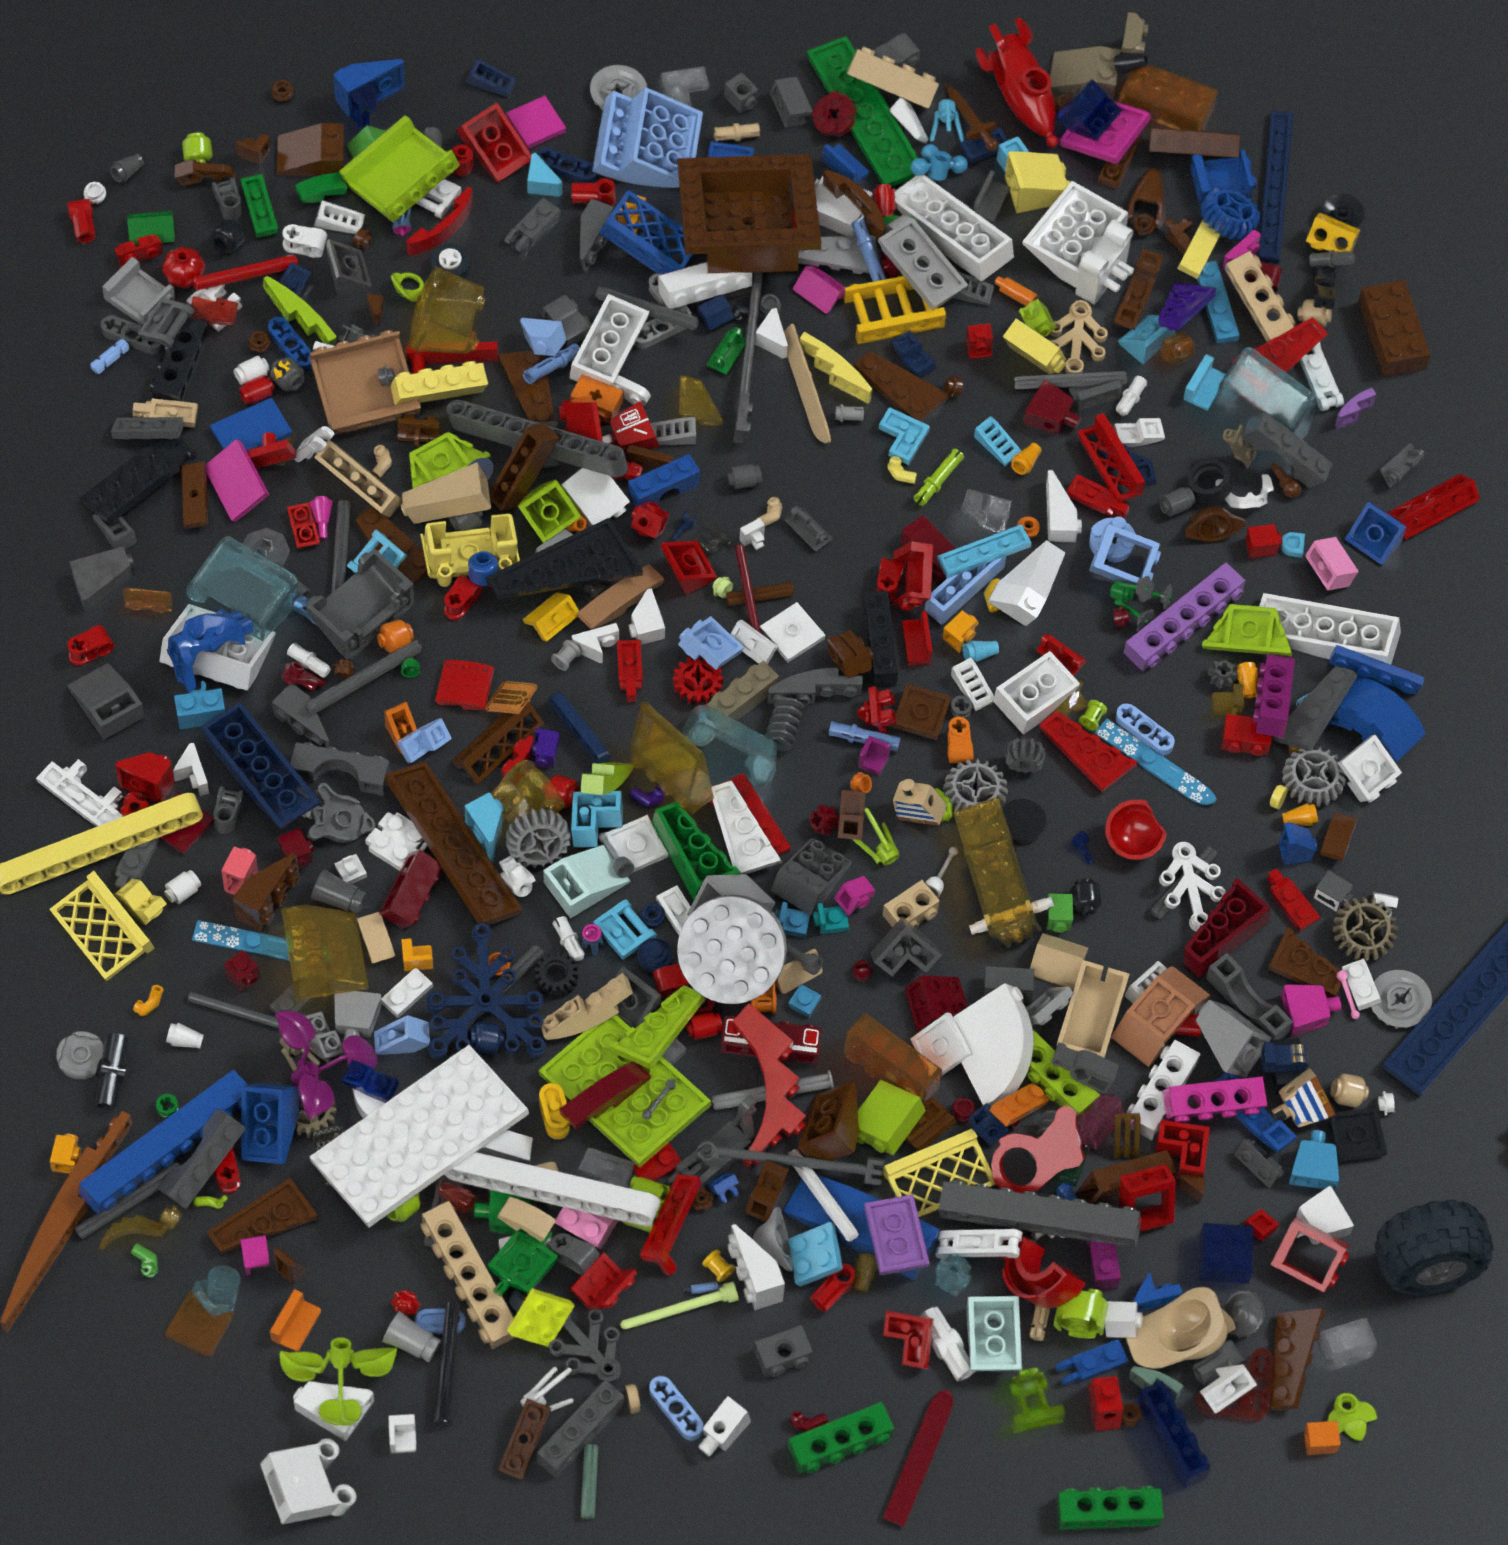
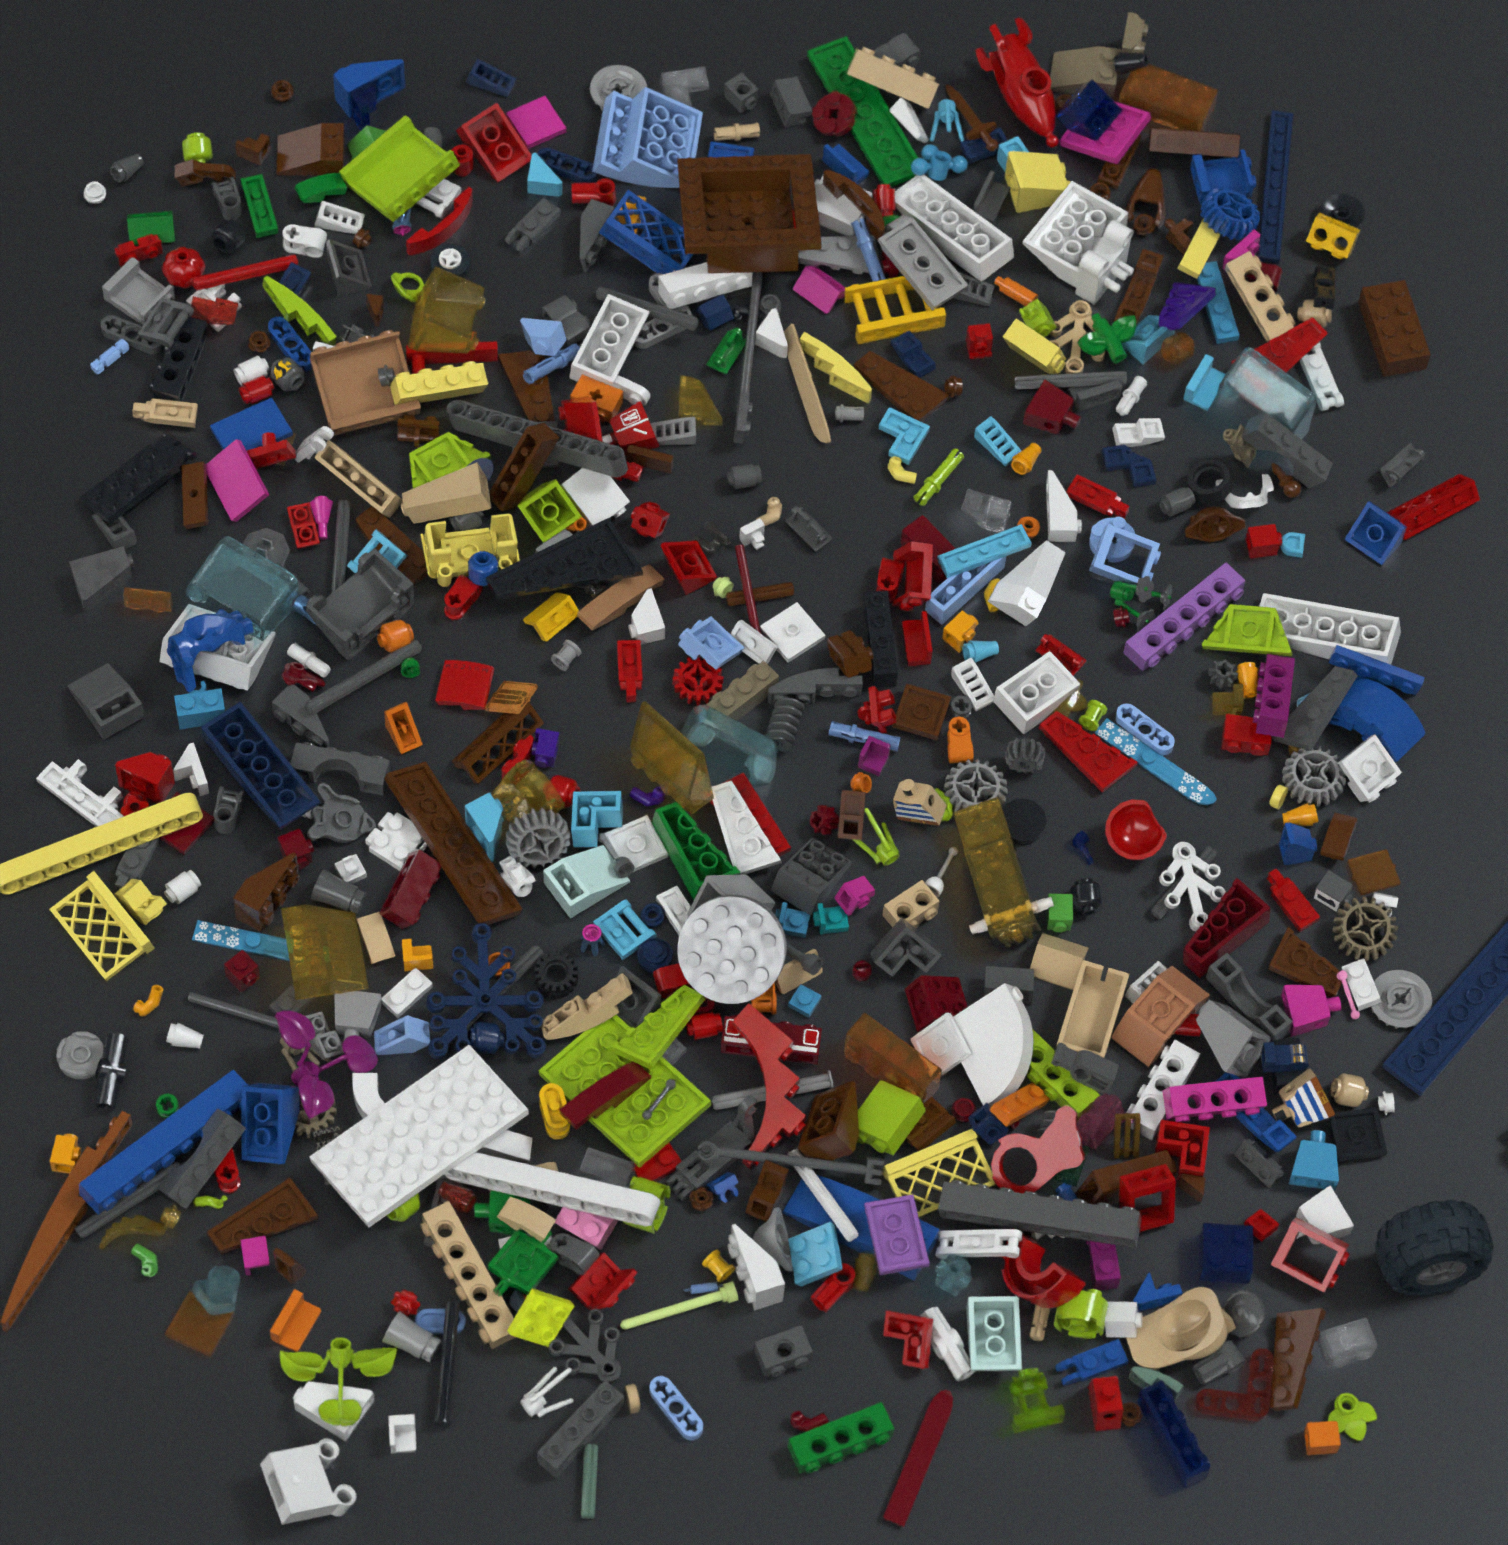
red piece [67,198,96,244] -> none
red piece [67,625,115,666] -> none
dark grey plate [111,417,184,440] -> none
coral brick [221,847,258,895] -> none
reddish brown plate [333,660,356,678] -> none
clear blue slope [341,1060,399,1103] -> none
tan arm [371,445,392,479] -> none
light blue slope [397,718,452,763] -> none
reddish brown tile [498,1398,551,1480] -> none
dark blue beam [548,691,611,763] -> none
white axle [552,916,585,962] -> none
white slope [572,623,619,663] -> none
lime slope [581,762,634,795] -> none
blue arch [628,454,700,507] -> none
red piece [640,1174,702,1275] -> none
dark blue hand [670,511,696,542] -> none
white torso [698,1396,751,1457] -> none
light grey plate [1026,986,1074,1026] -> none
green brick [1057,1486,1163,1530] -> none
red fence [1077,413,1145,503] -> none
white slope [1200,1365,1257,1414] -> none
bright pink brick [1305,537,1359,591] -> none
dark grey axle [1309,250,1355,268] -> none
medium lavender slope [1335,388,1376,429] -> none
none -> green plant [1078,313,1136,364]
none -> reddish brown plate [1089,182,1111,201]
none -> clear orange piece [1347,849,1401,896]

